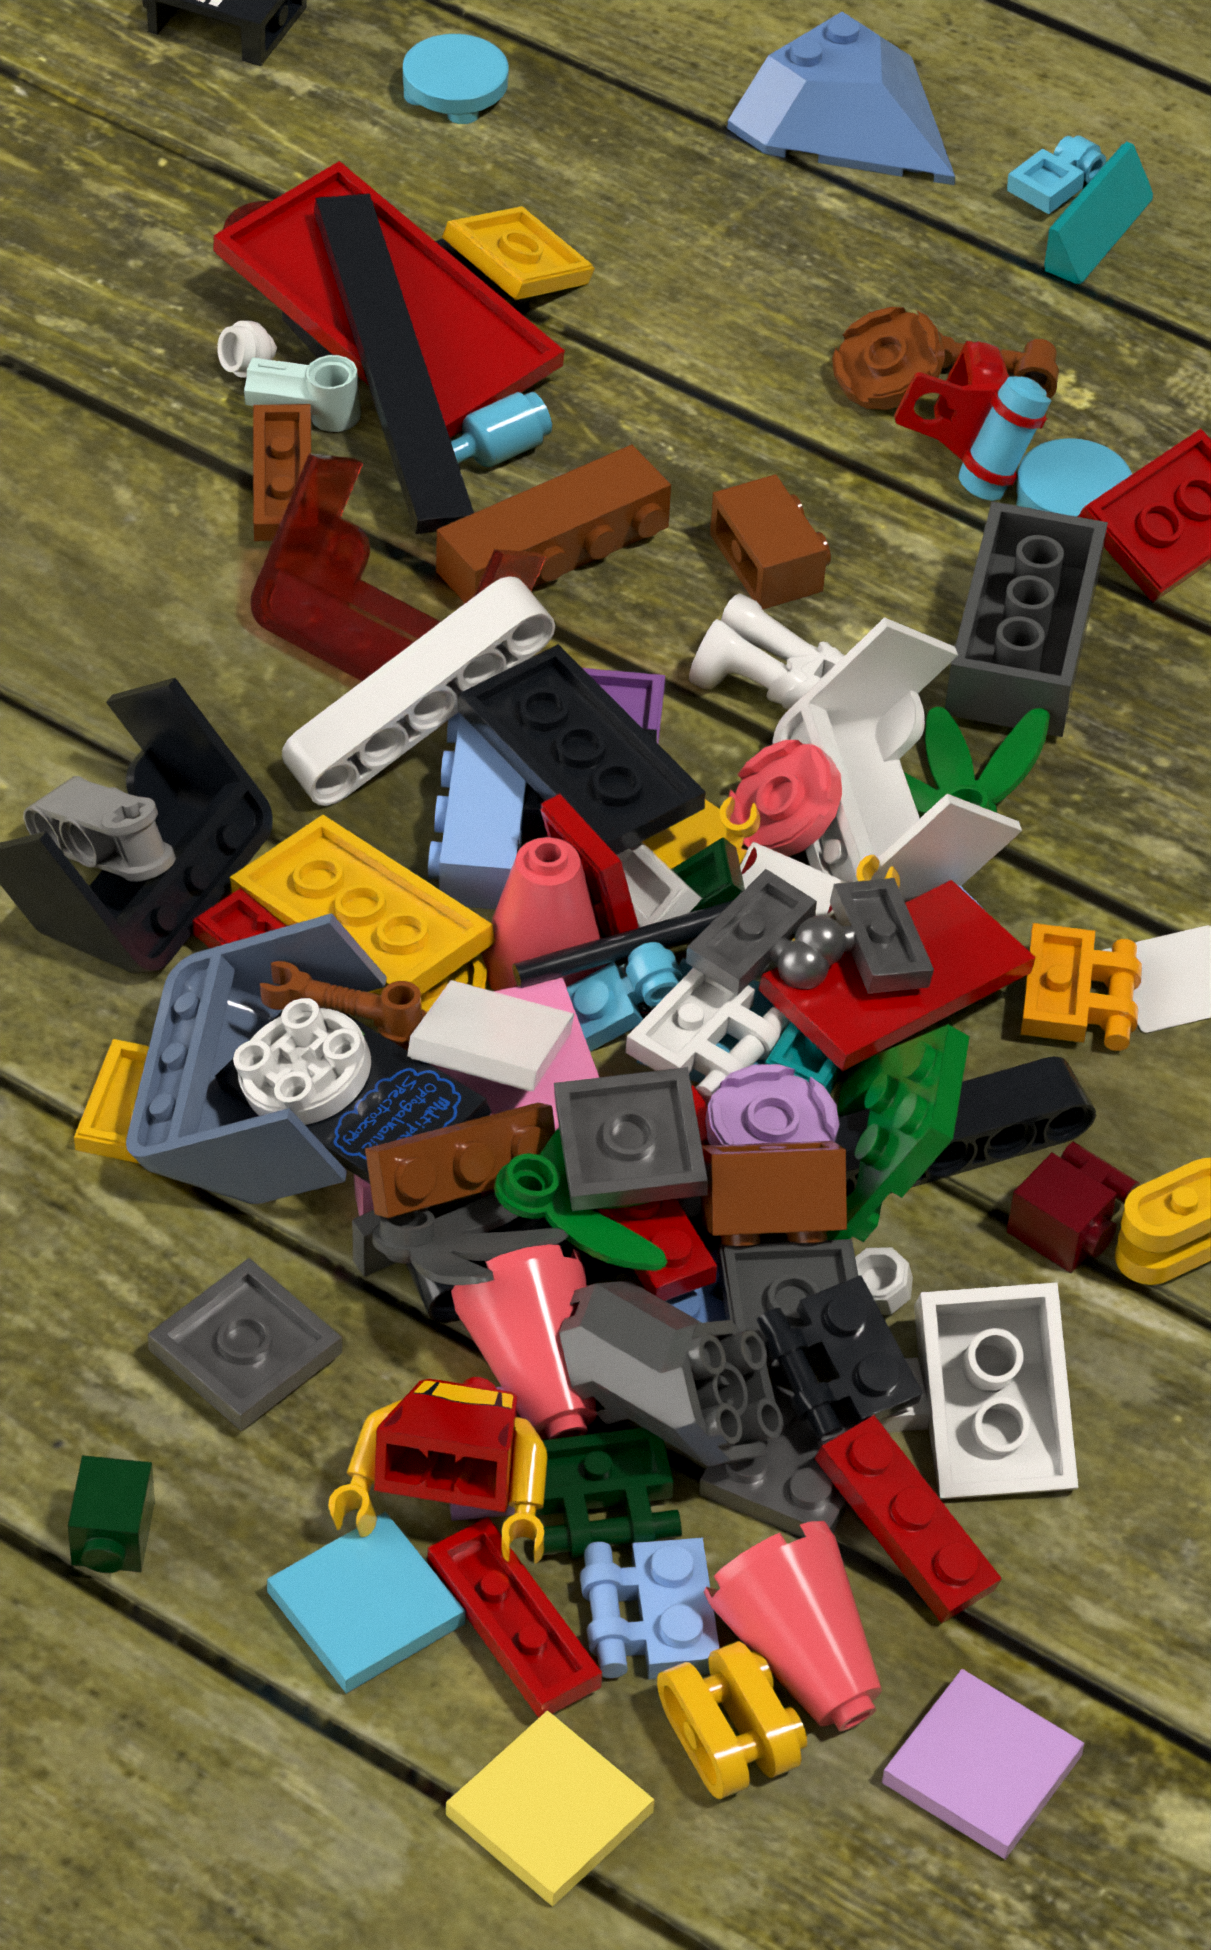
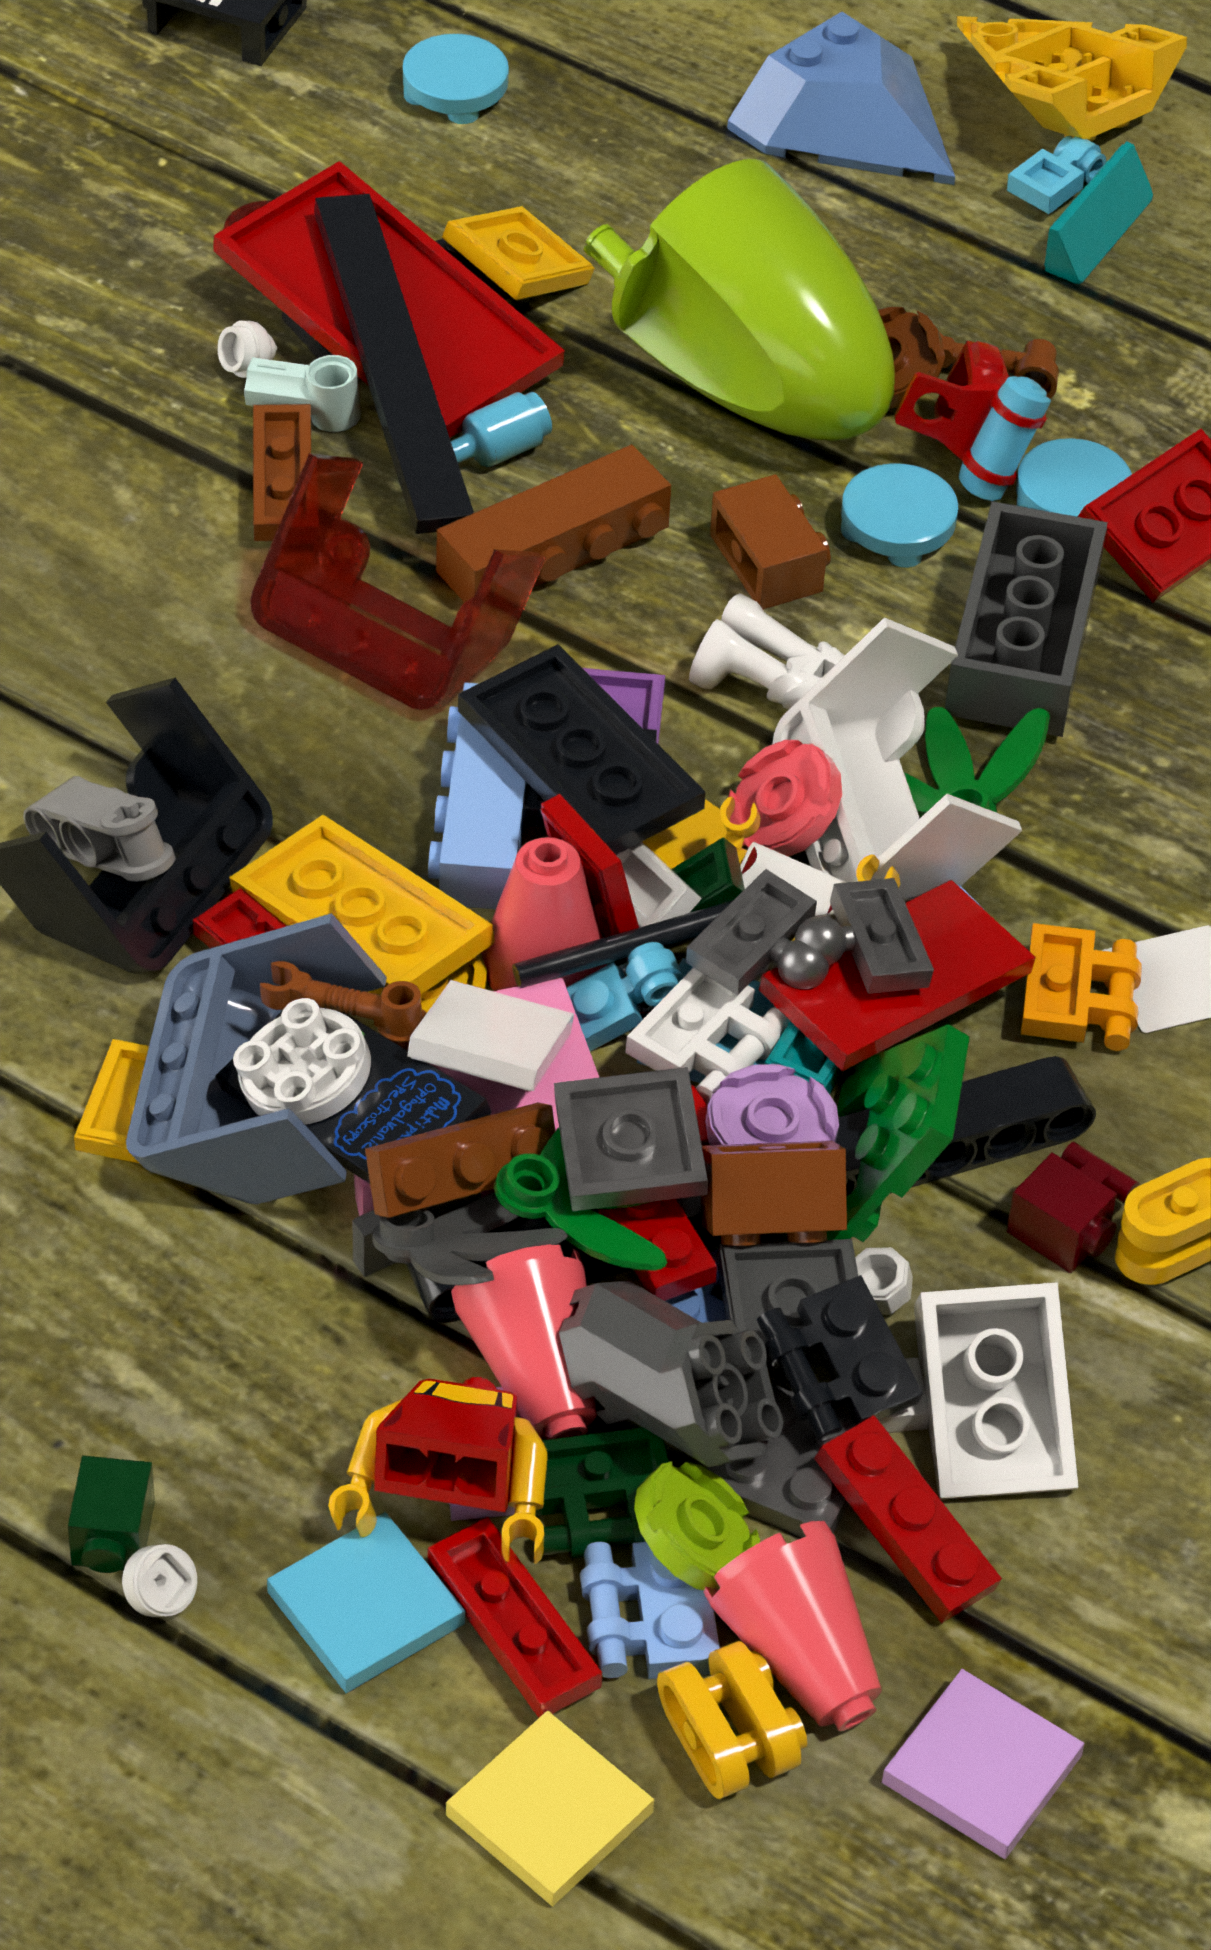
flat silver plate [148,1258,342,1431] -> none
white beam [281,576,555,806] -> none
none -> white tile [122,1544,197,1617]
none -> lime windscreen [583,159,895,441]
none -> lime tile [634,1461,760,1591]
none -> medium azure tile [841,463,958,568]
none -> yellow wedge [957,16,1187,141]

